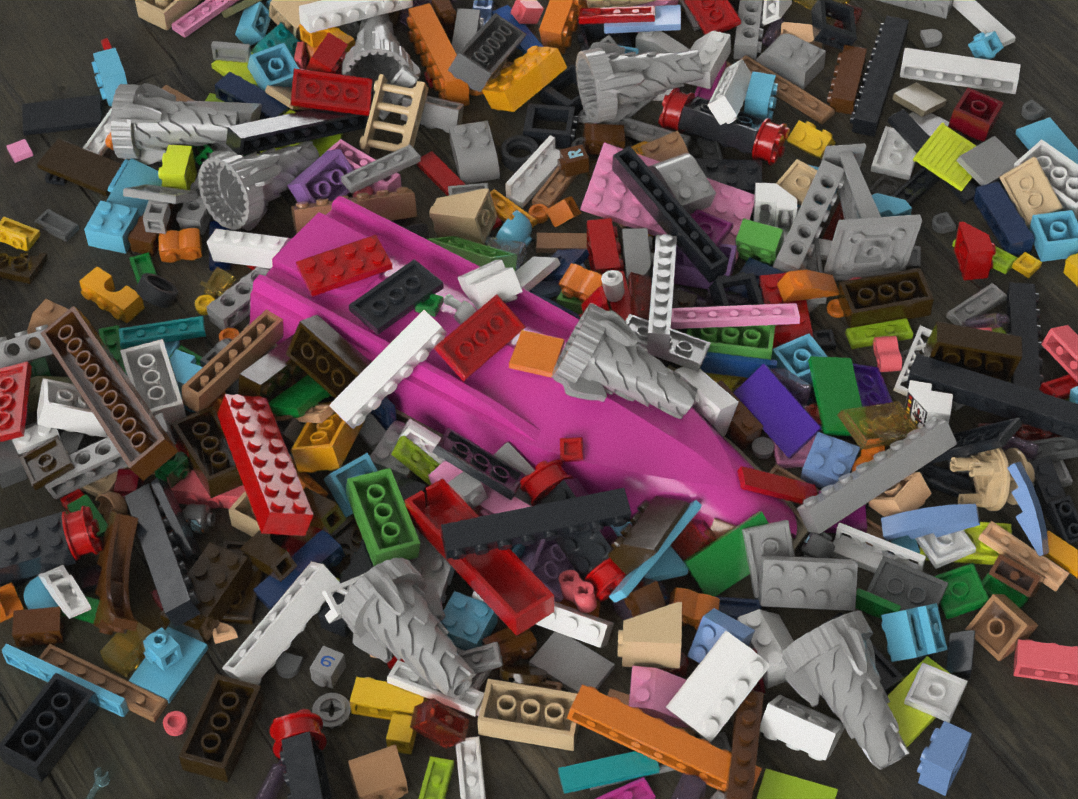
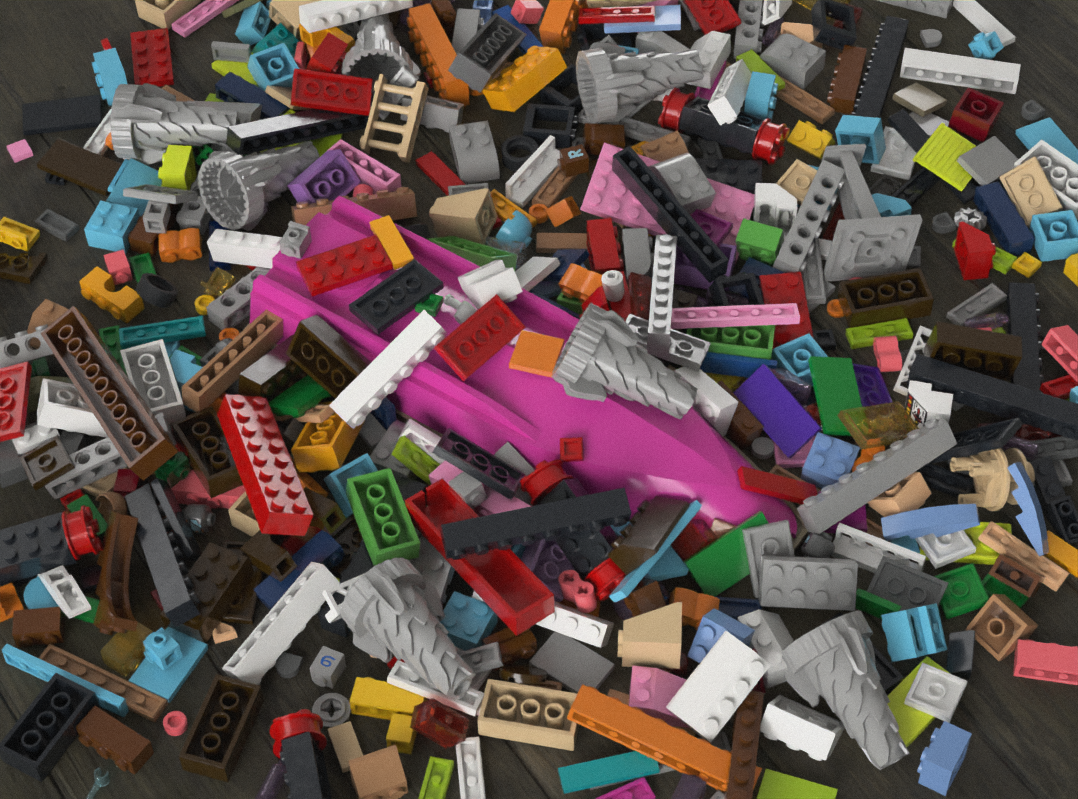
light grey tile [341,145,421,194] -> none
orange slope [777,269,840,302] -> none
none -> reddish brown brick [76,706,154,774]
none -> coral brick [103,250,133,286]
none -> red plate [130,28,174,87]
none -> light grey brick [280,221,312,259]
none -> tan tile [328,721,363,773]
none -> light orange tile [369,215,414,270]
none -> lime tile [736,49,785,91]
none -> medium azure brick [835,115,886,164]
none -> light grey gear [954,207,987,230]

